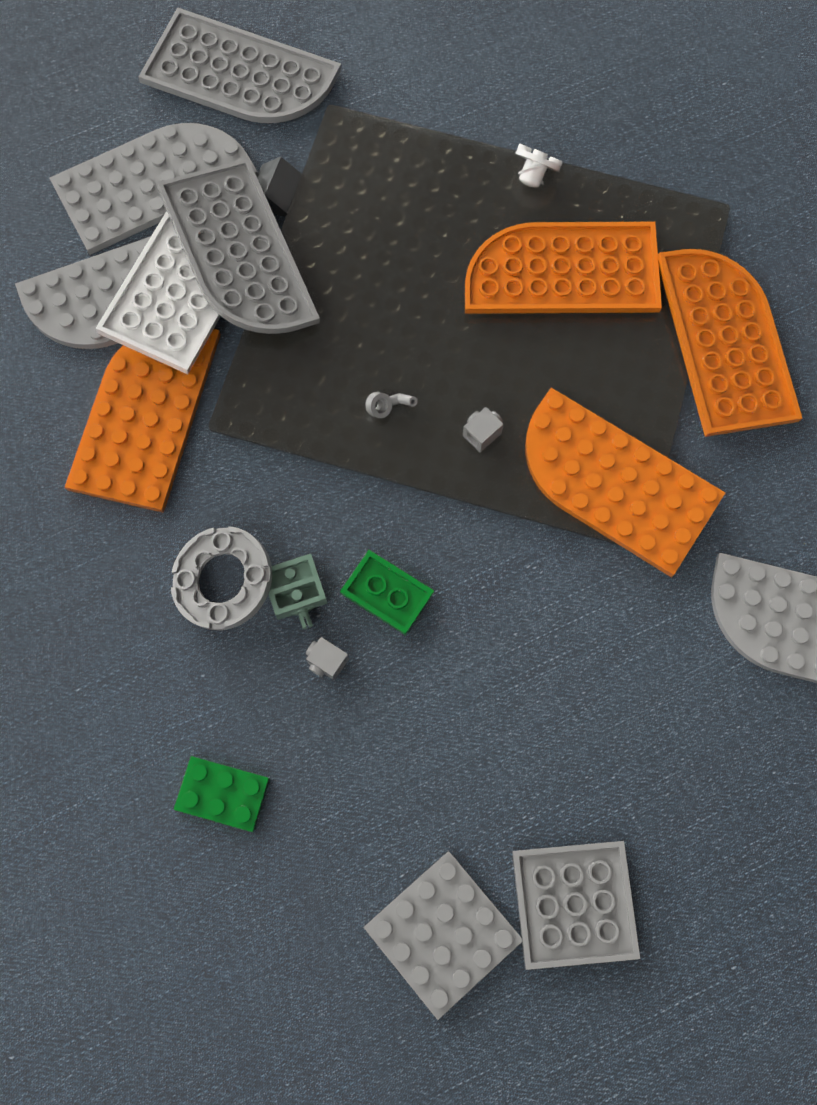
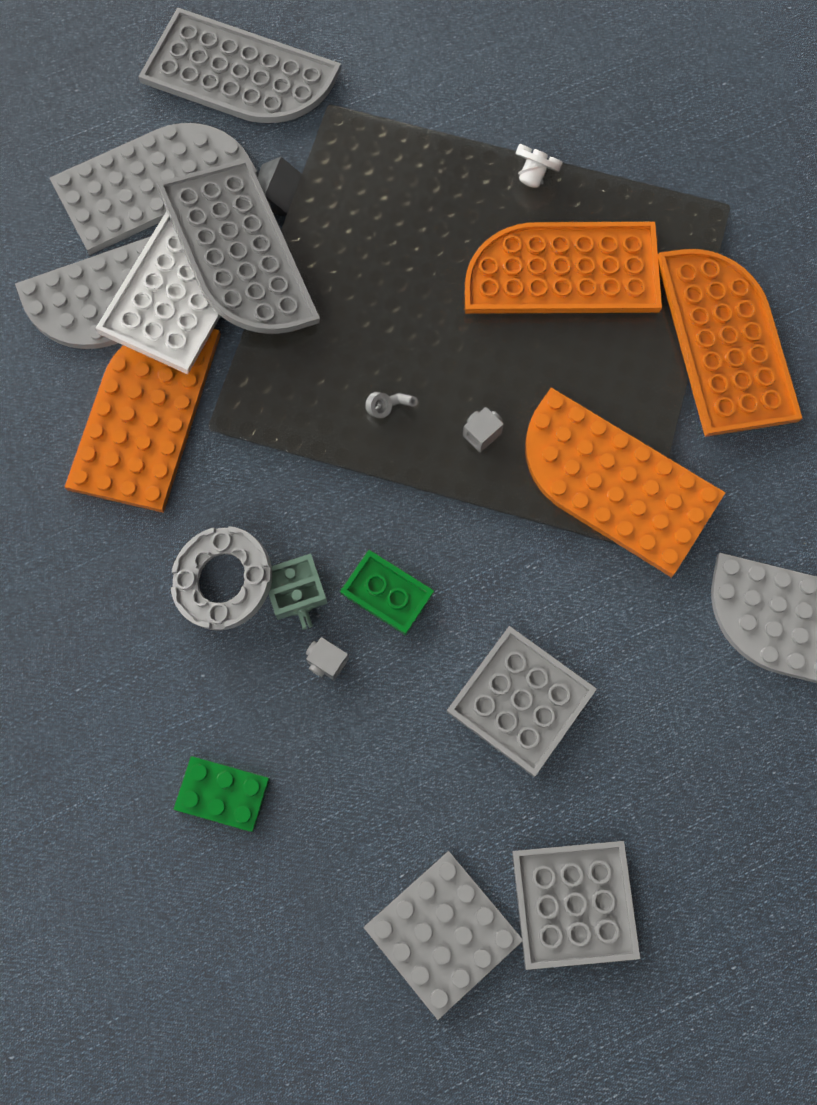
none -> light grey plate [446,626,596,777]

